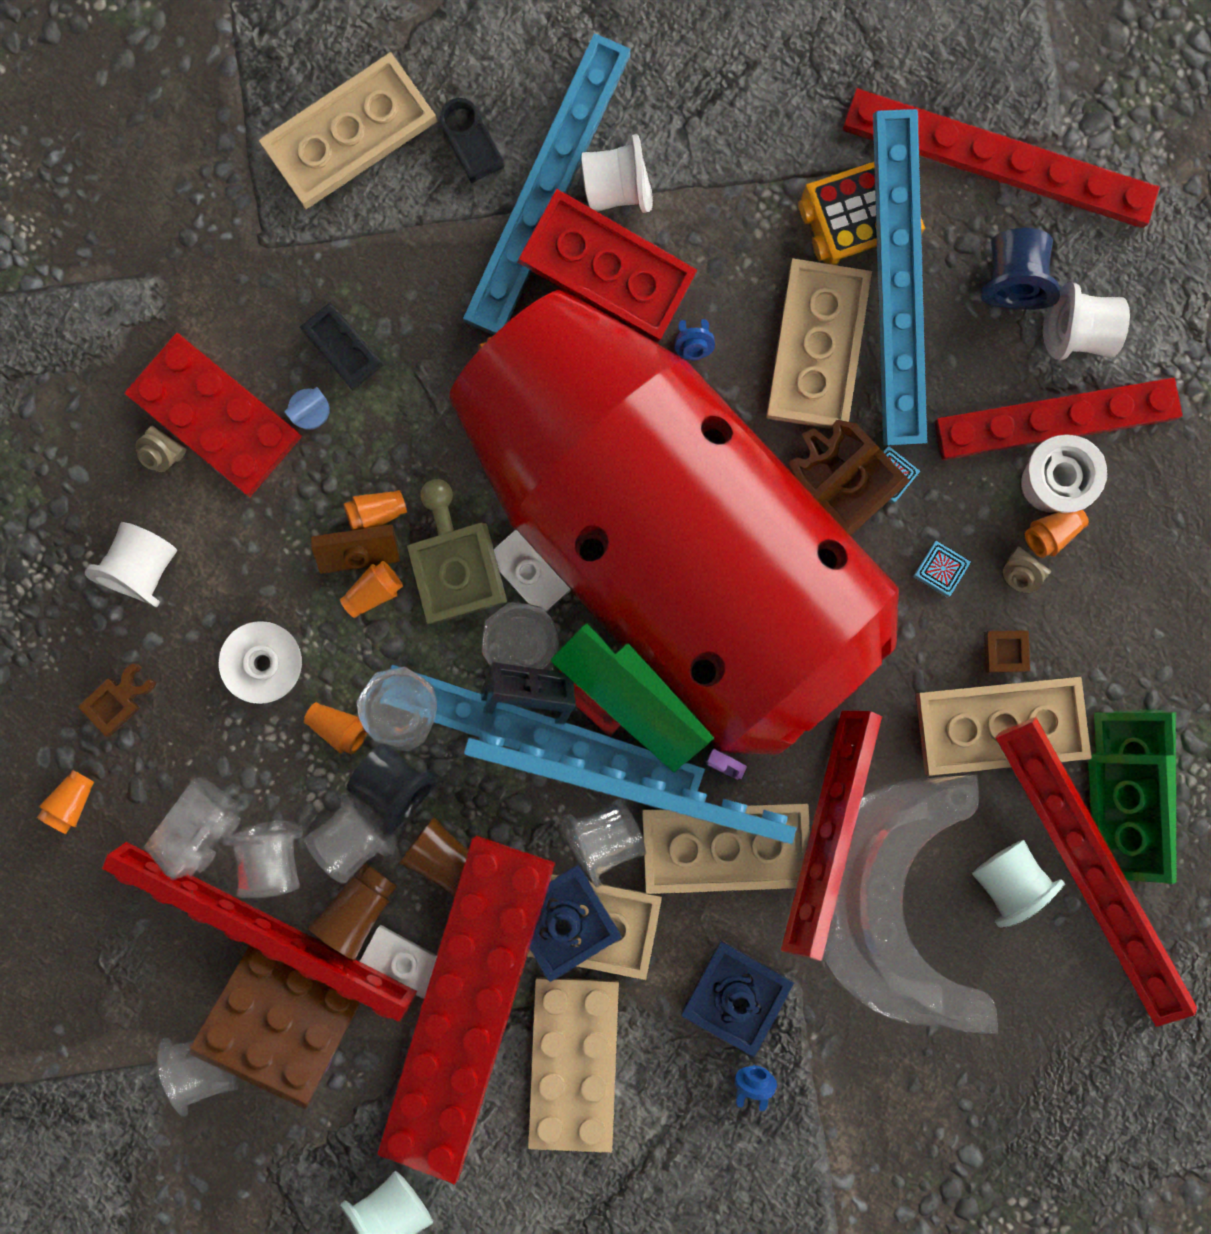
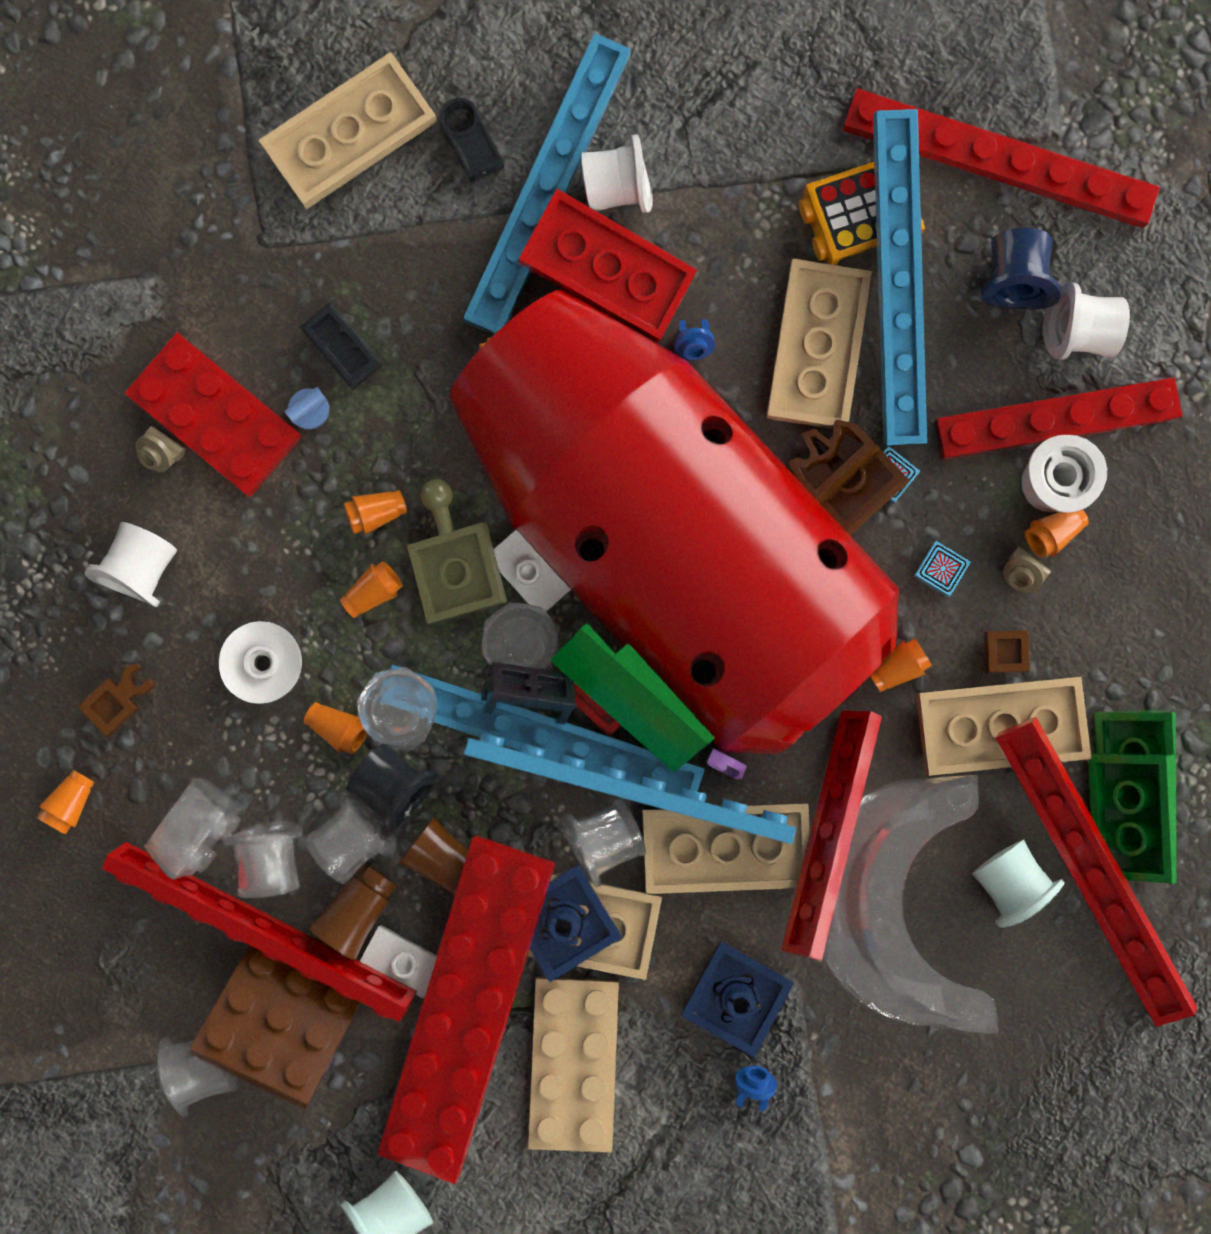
reddish brown plate [311,525,401,574] -> none
none -> orange cone [870,638,932,692]

